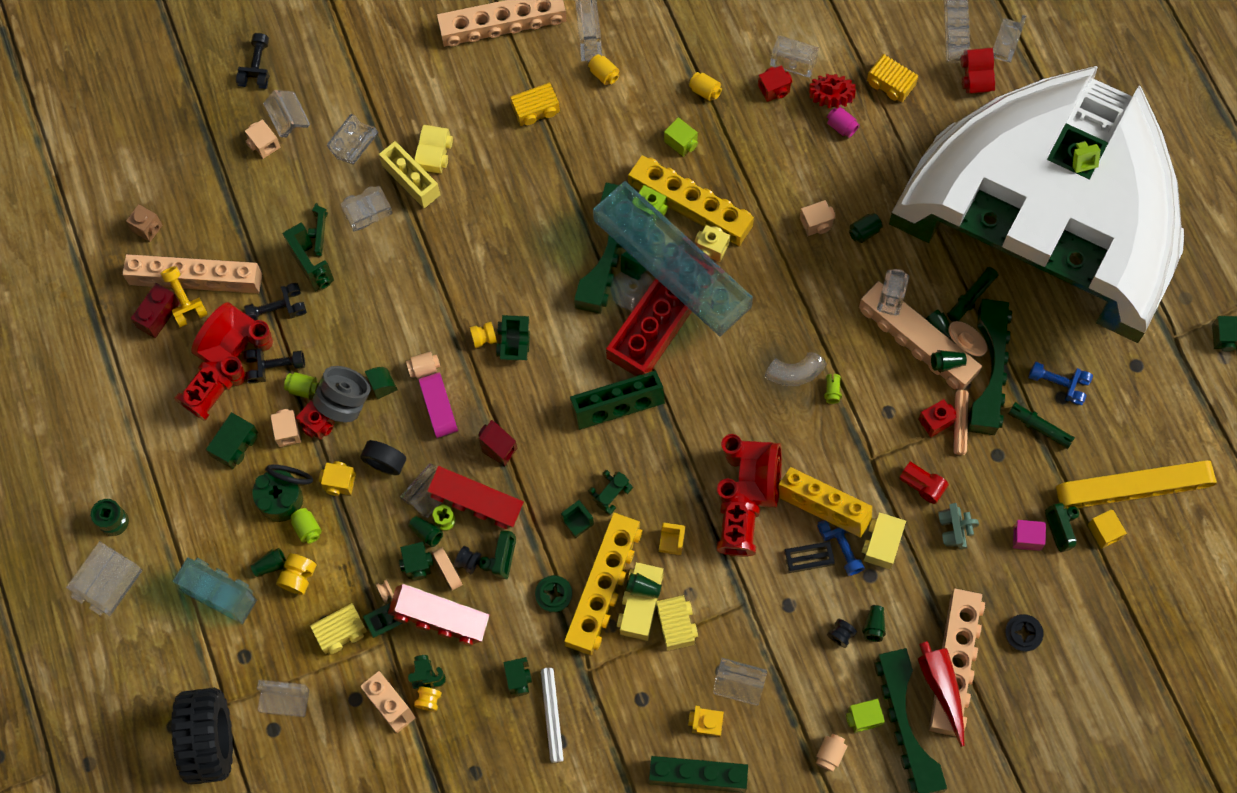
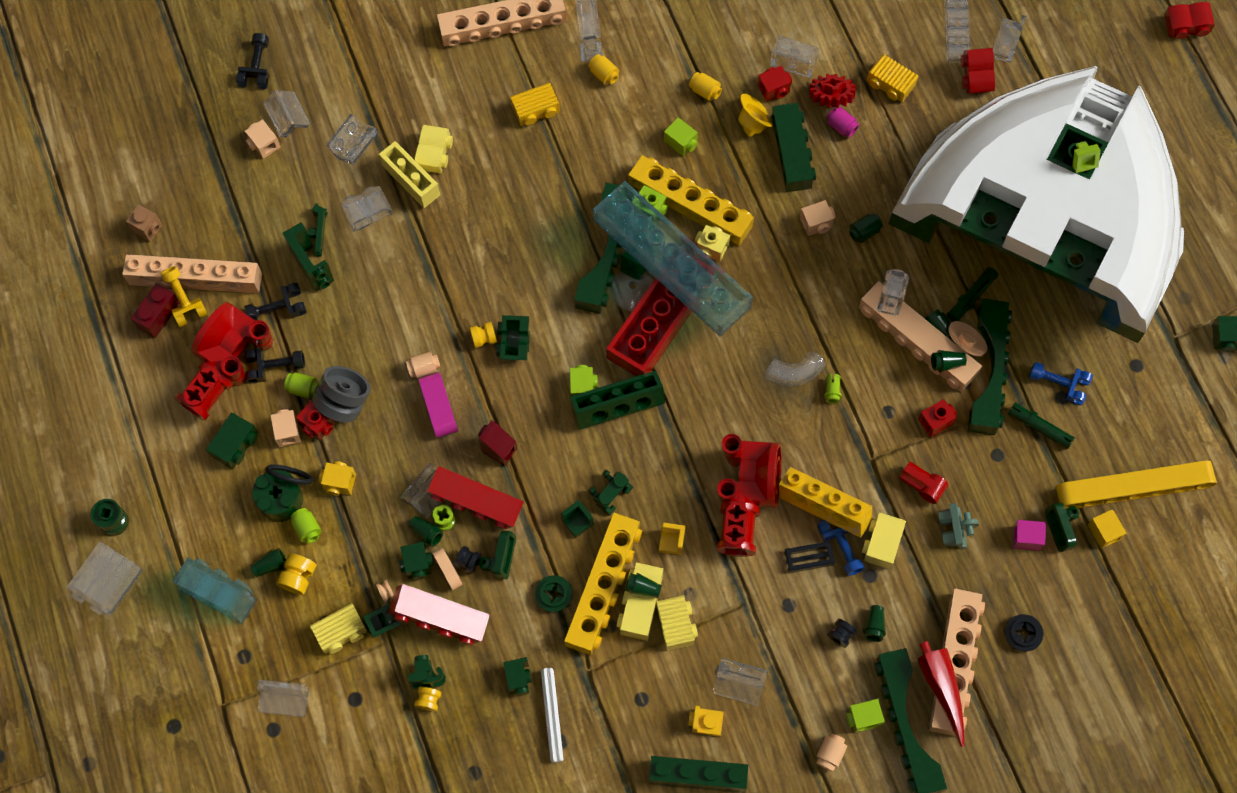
black tyre [171,687,233,785] -> none
black tyre [360,440,406,476] -> none
light nougat panel [361,671,415,733] -> none
dark green brick [365,367,398,400] -> none
light nougat axle [954,390,969,455] -> none
none -> lime brick [570,365,598,396]
none -> yellow piece [738,94,773,137]
none -> dark green brick [771,103,816,192]
none -> red brick [1164,2,1215,39]

